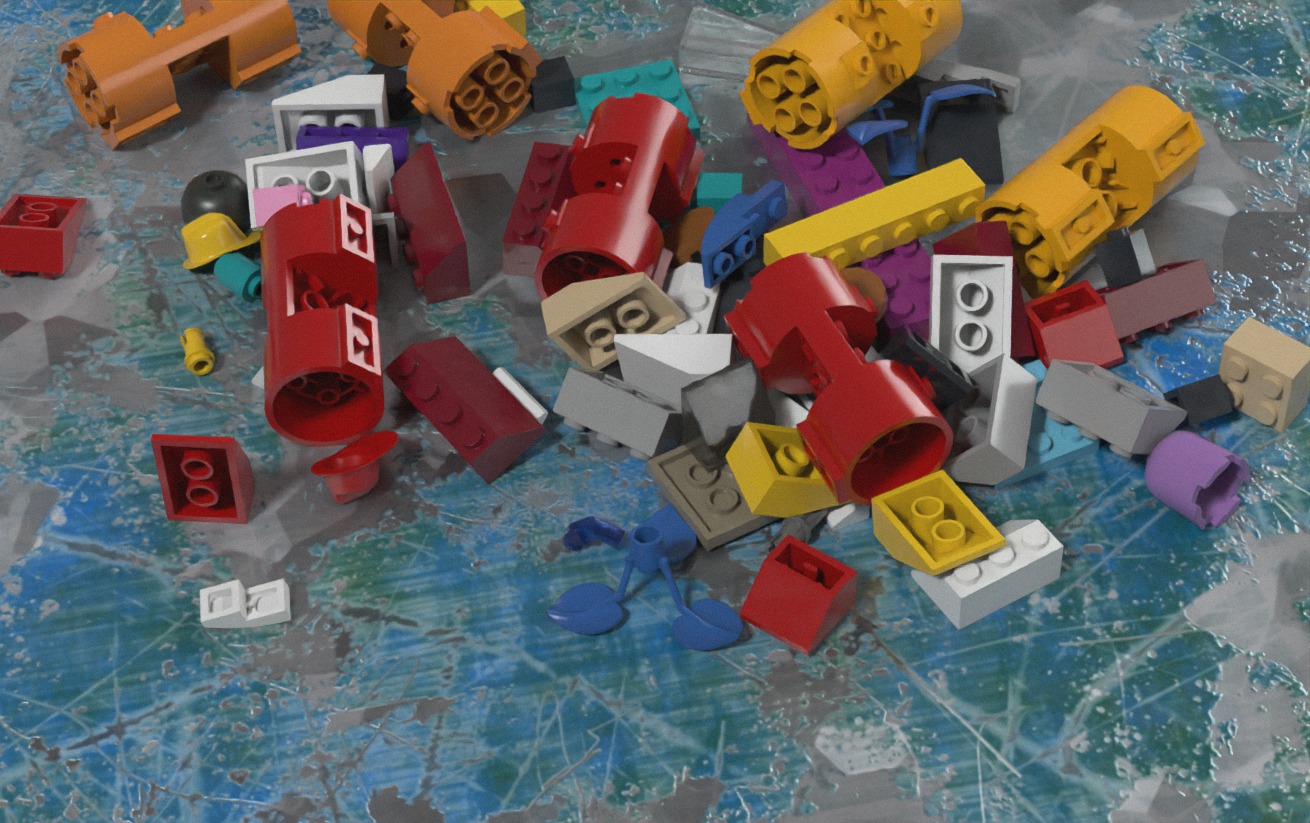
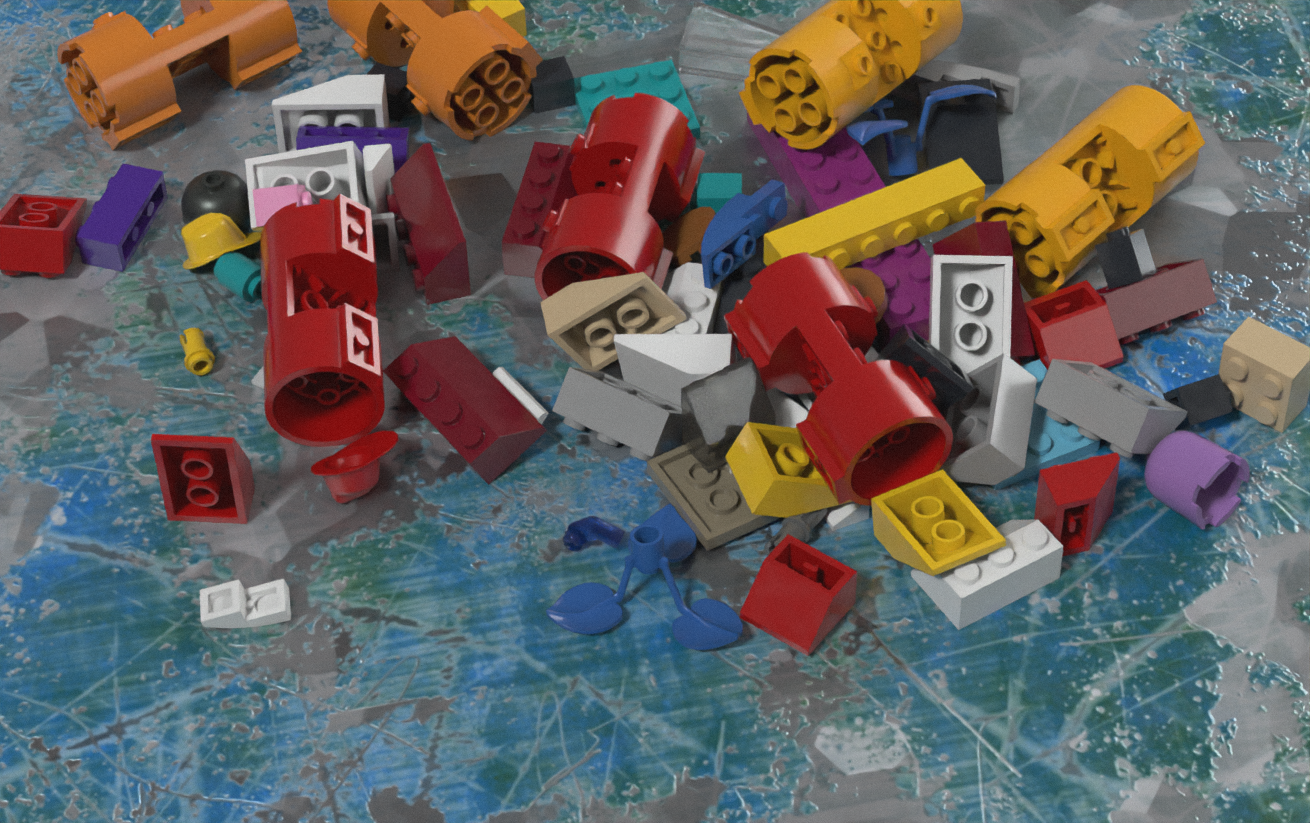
none -> dark purple brick [75,163,168,272]
none -> red slope [1034,452,1120,556]

